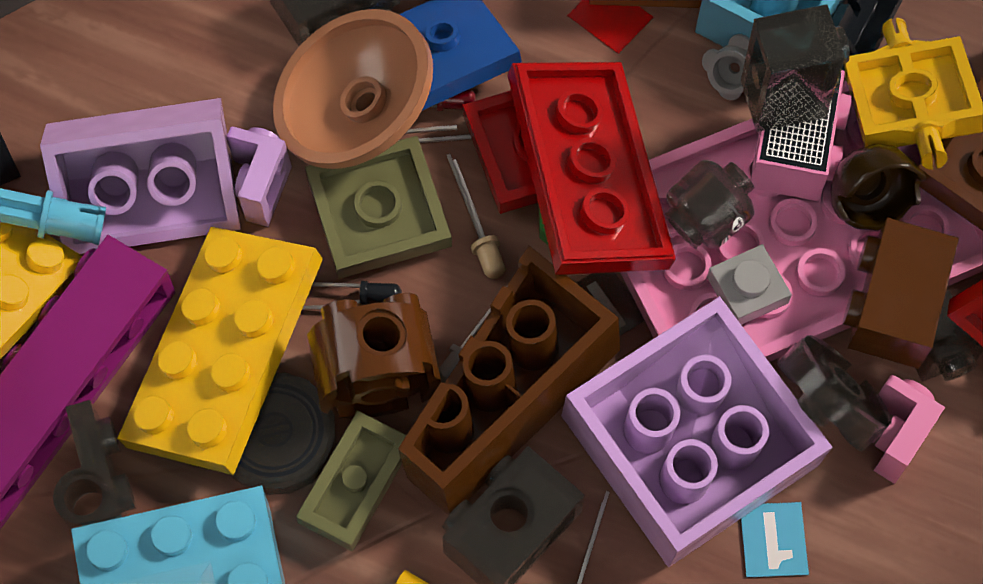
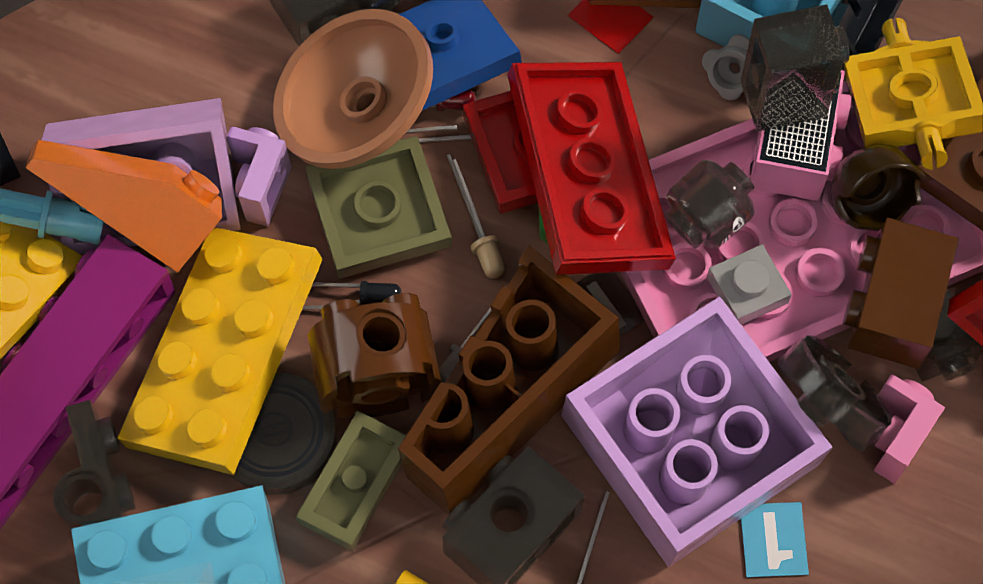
none -> orange slope [26,139,222,273]

